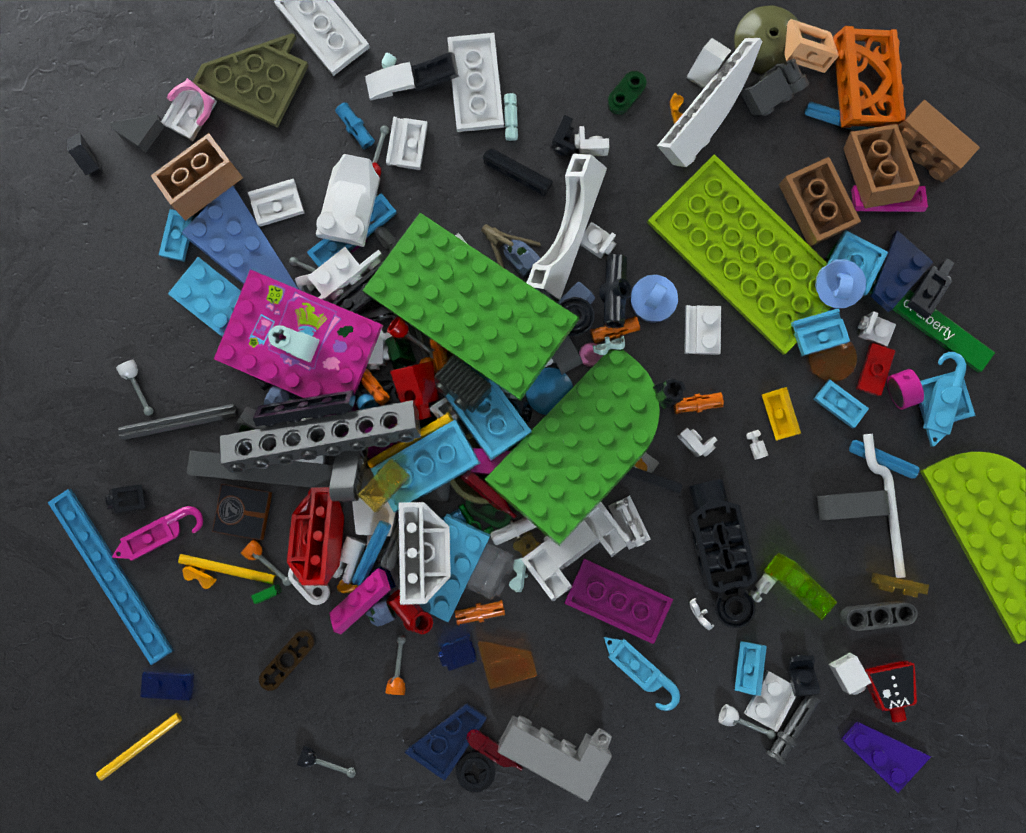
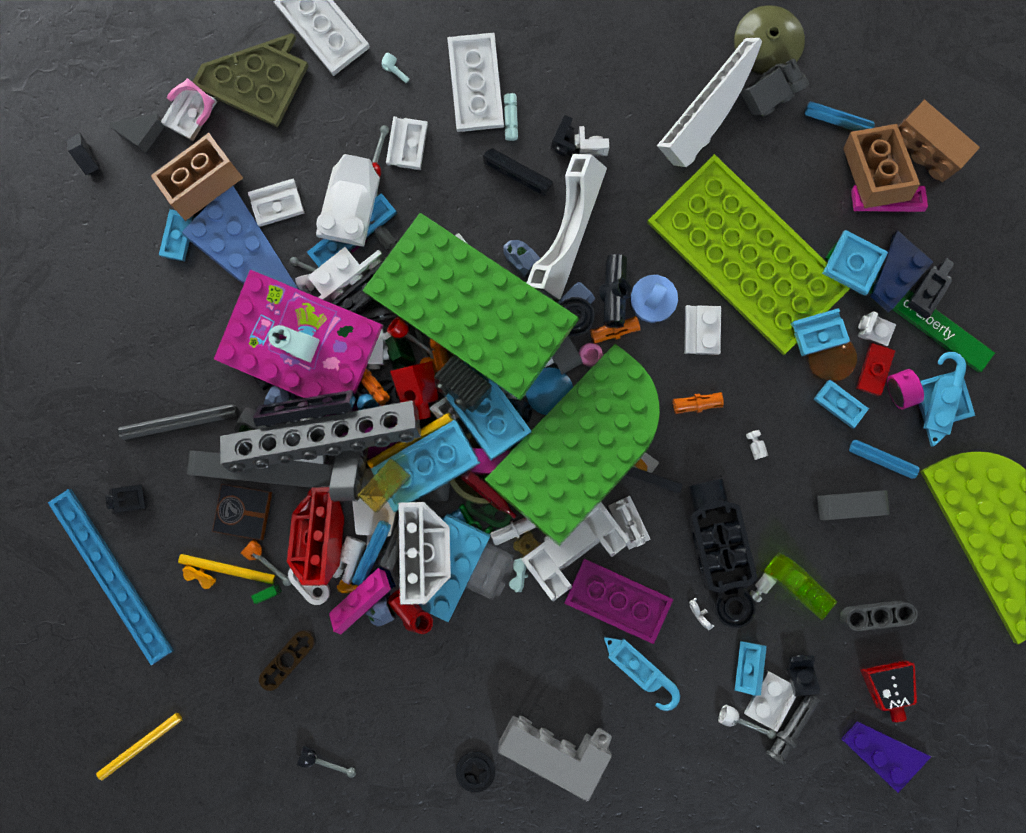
dark pink plate [112,506,203,561] -> none
hinge [116,360,153,416] -> none
clear blue plate [140,671,194,701] -> none
medium azure plate [168,257,241,337] -> none
dark azure pin [335,102,375,150] -> none
white slope [365,62,415,100] -> none
hinge [385,634,406,695] -> none
dark blue wing [404,703,487,781] -> none
black plate [411,52,459,91] -> none
clear blue brick [438,635,477,671] -> none
orange pin [454,600,505,626] -> none
dark red piece [466,729,523,771] -> none
clear orange wing [478,641,537,689] -> none
dark tan plant [481,224,541,268] -> none
white bracket [580,222,617,259] -> none
light aqua piece [593,335,625,355] -> none
dark green plate [607,71,647,115] -> none
black piece [653,378,686,409] -> none
light orange piece [670,93,684,124] -> none
white bracket [677,428,717,457] -> none
white slope [686,38,732,89] -> none
yellow plate [762,387,801,440] -> none
medium nougat brick [779,157,861,247] -> none
light nougat tile [784,19,839,73] -> none
light blue tile [815,259,866,308] -> none
white brick [828,653,871,695] -> none
orange fence [833,26,906,128] -> none
white piece [863,434,906,578] -> none
clear yellow plate [871,573,929,597] -> none

